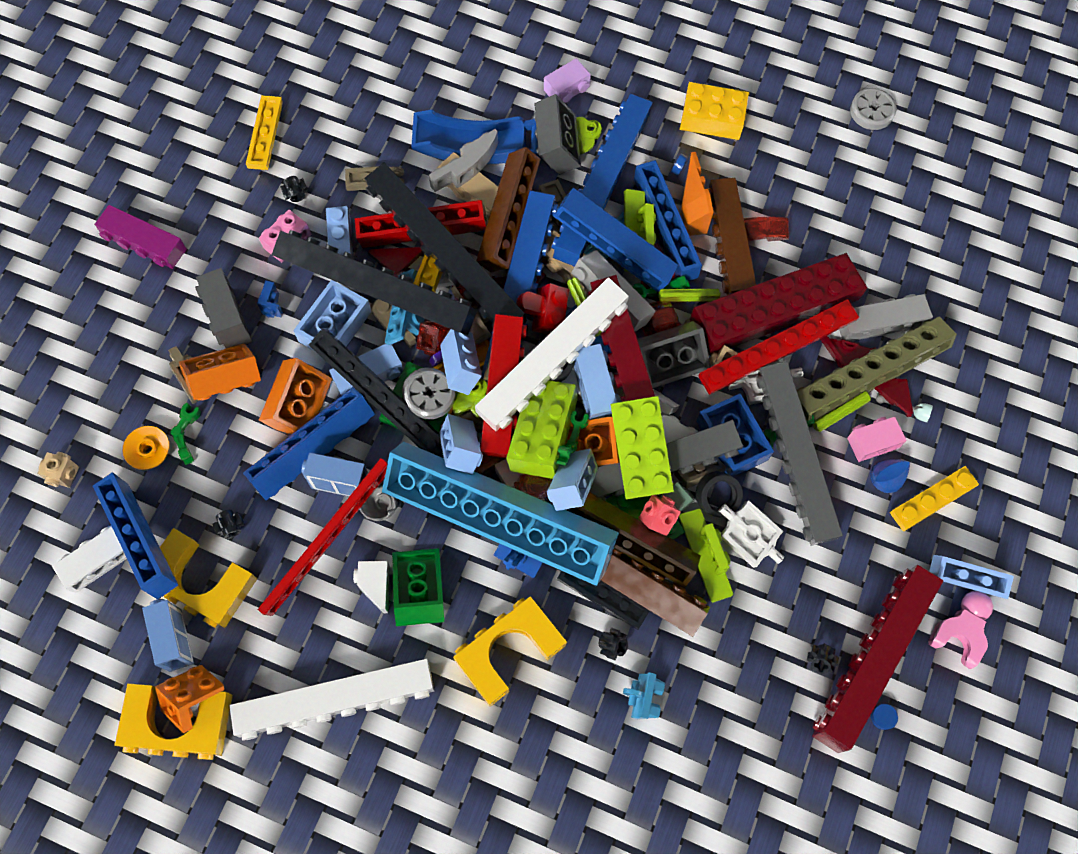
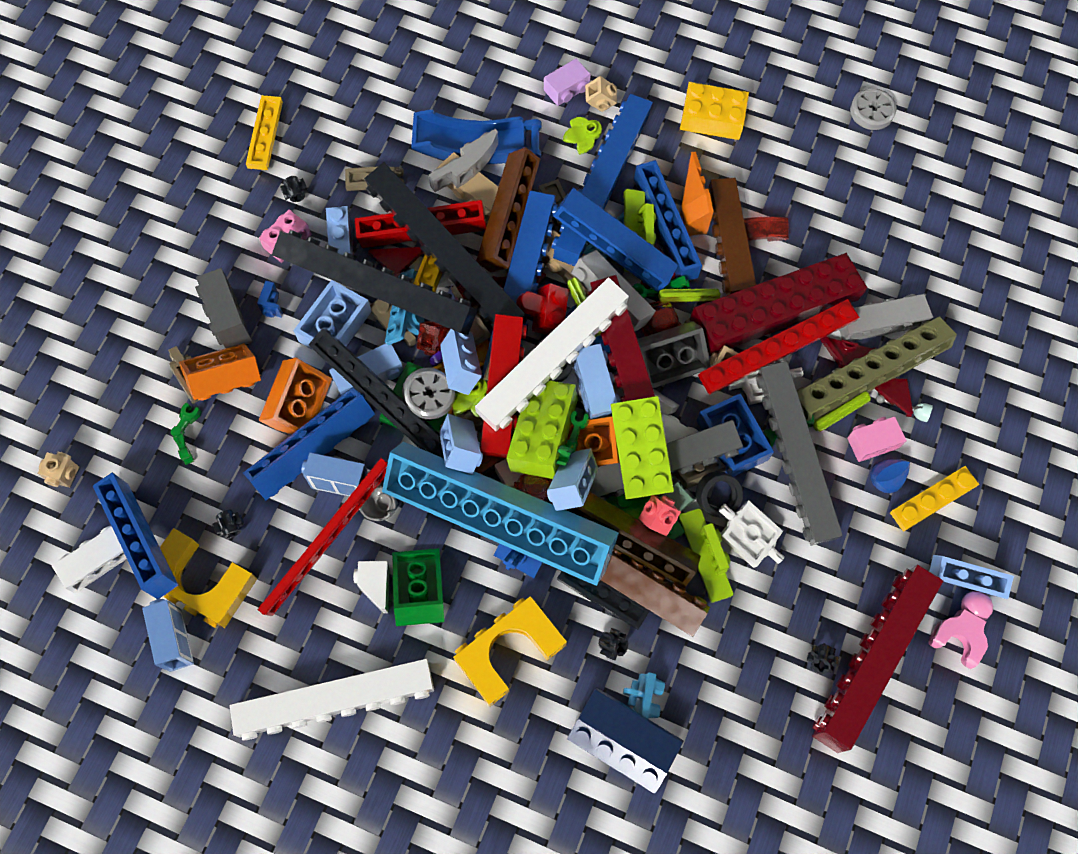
magenta brick [94,205,187,269] -> none
yellow arch [114,684,233,760] -> none
light orange dish [123,426,170,470] -> none
orange bracket [155,665,224,733] -> none
dark grey brick [534,94,581,175] -> none
blue tile [671,153,688,175] -> none
blue tile [871,704,898,730] -> none
none -> dark blue slope [567,688,684,794]
none -> tan brick [585,76,617,112]

